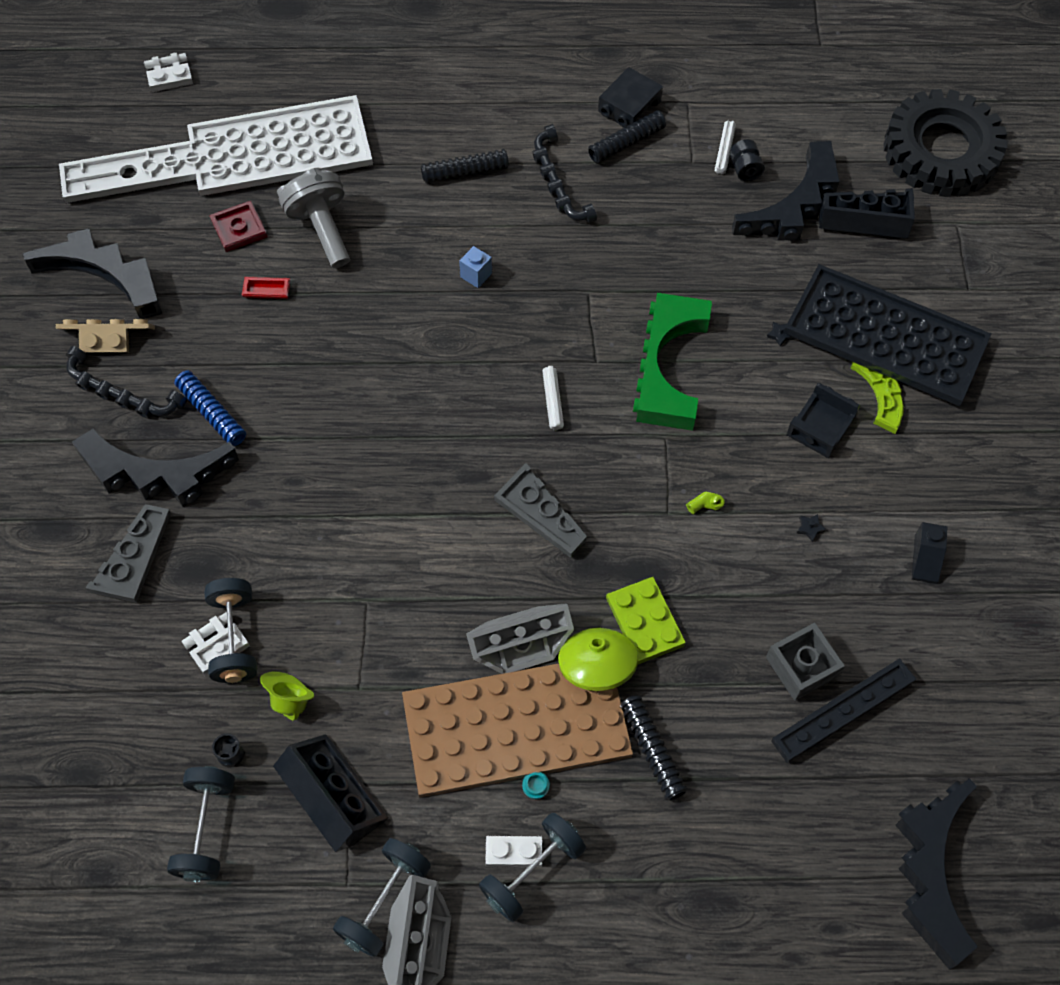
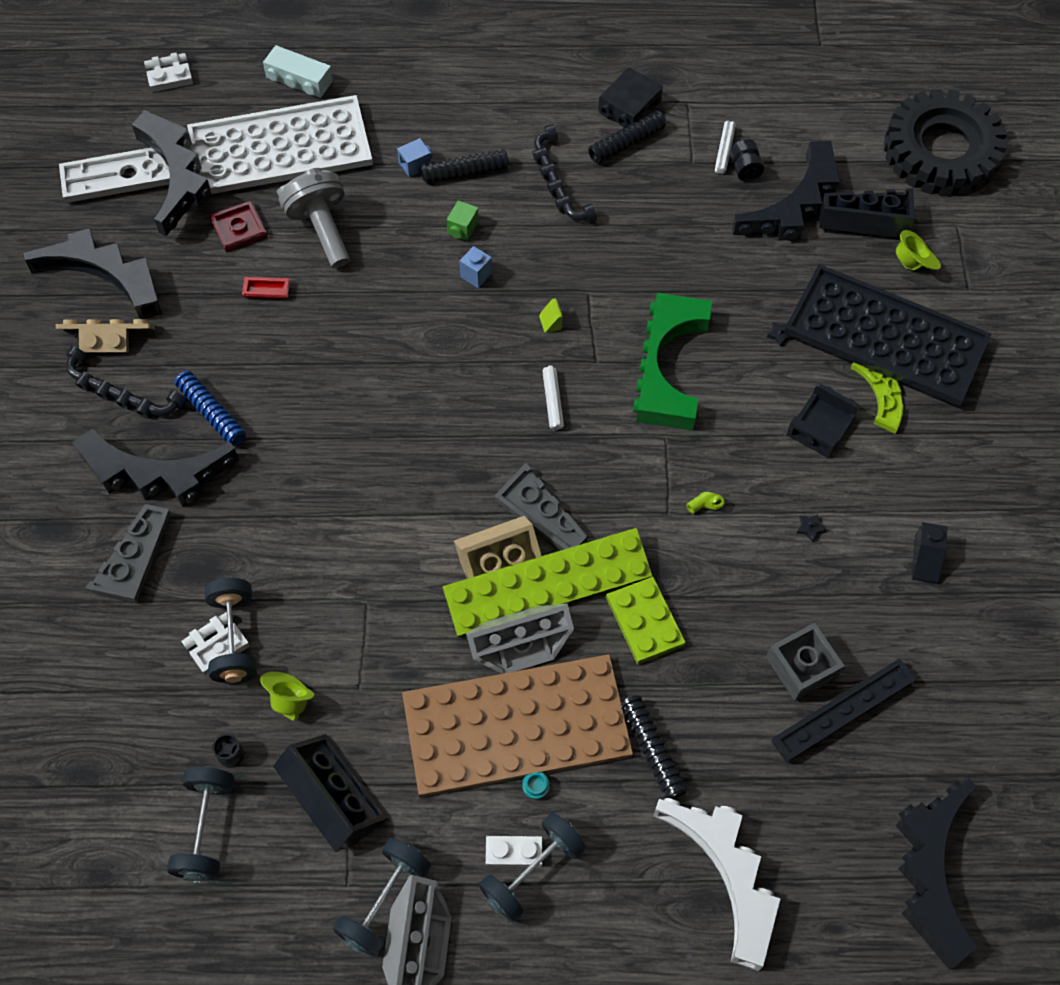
lime dish [558,628,638,691] -> none
none -> arch [132,110,211,236]
none -> light aqua brick [263,46,333,98]
none -> medium blue brick [397,138,433,177]
none -> lime plate [442,528,652,637]
none -> bright green brick [446,201,479,241]
none -> tan slope [454,516,541,579]
none -> lime slope [539,298,562,333]
none -> white arch [654,798,780,971]
none -> lime piece [896,230,941,270]

